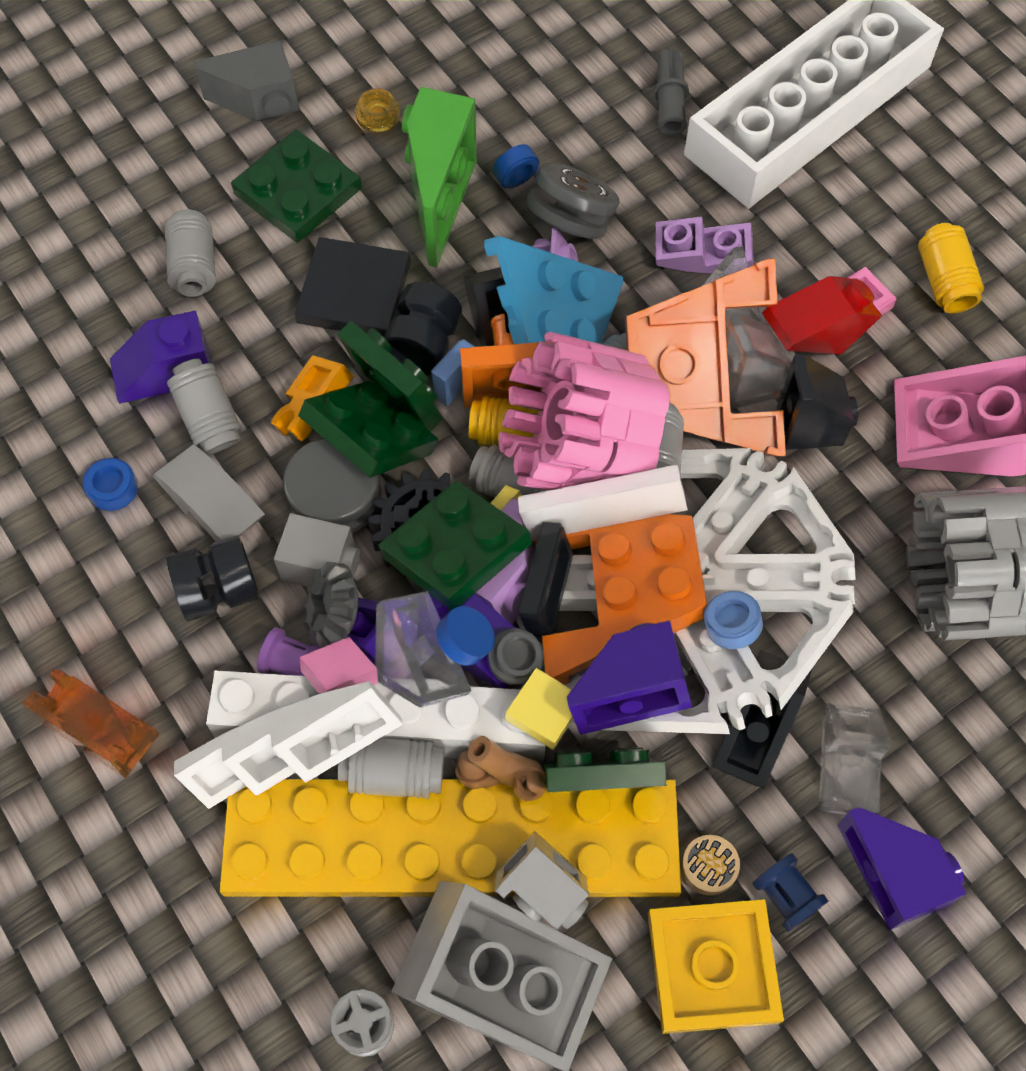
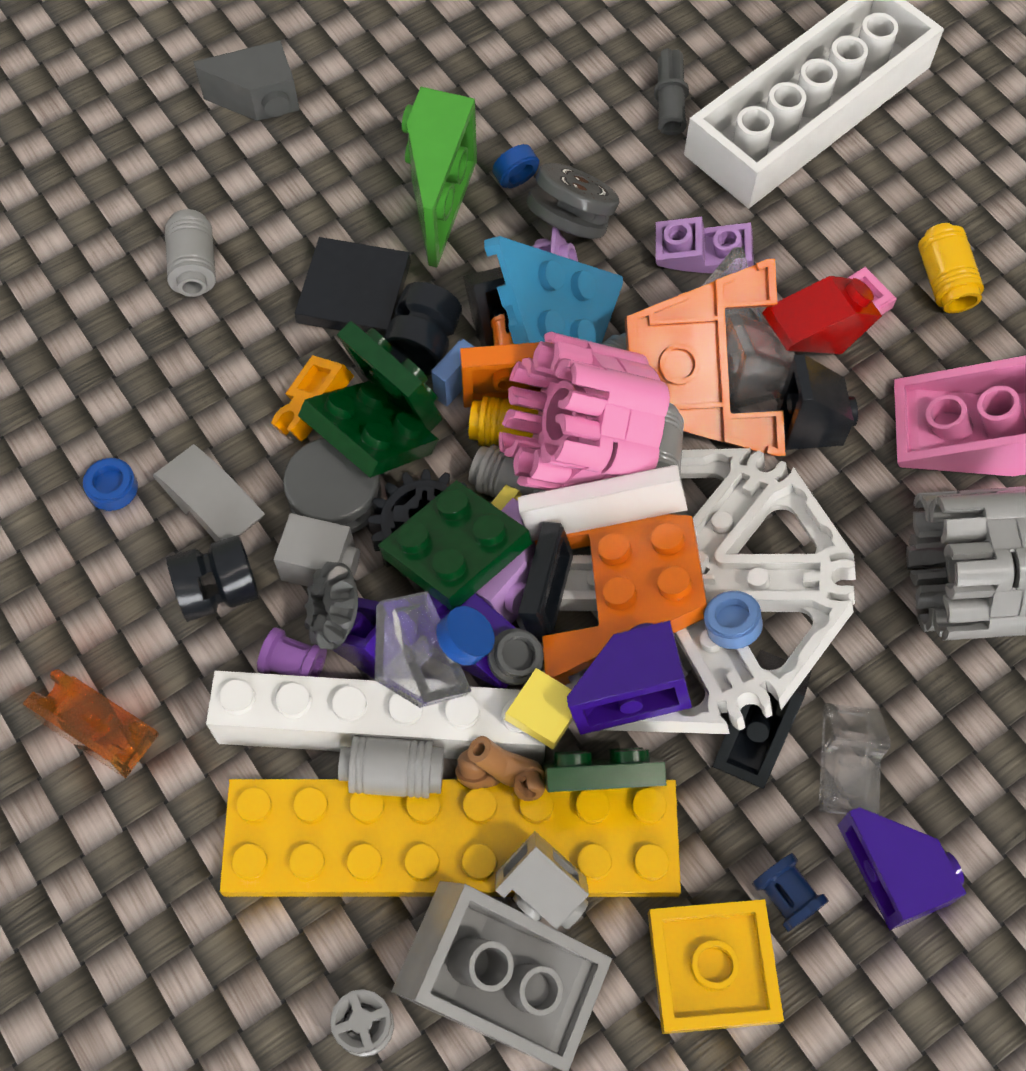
dark purple slope [110,310,211,404] -> none
light grey head [167,359,242,455] -> none
white slope [174,681,403,809] -> none
dark green plate [231,129,362,243] -> none
bright pink tile [300,637,378,694] -> none
clear yellow plate [355,89,400,132] -> none
tan tile [681,835,740,896] -> none

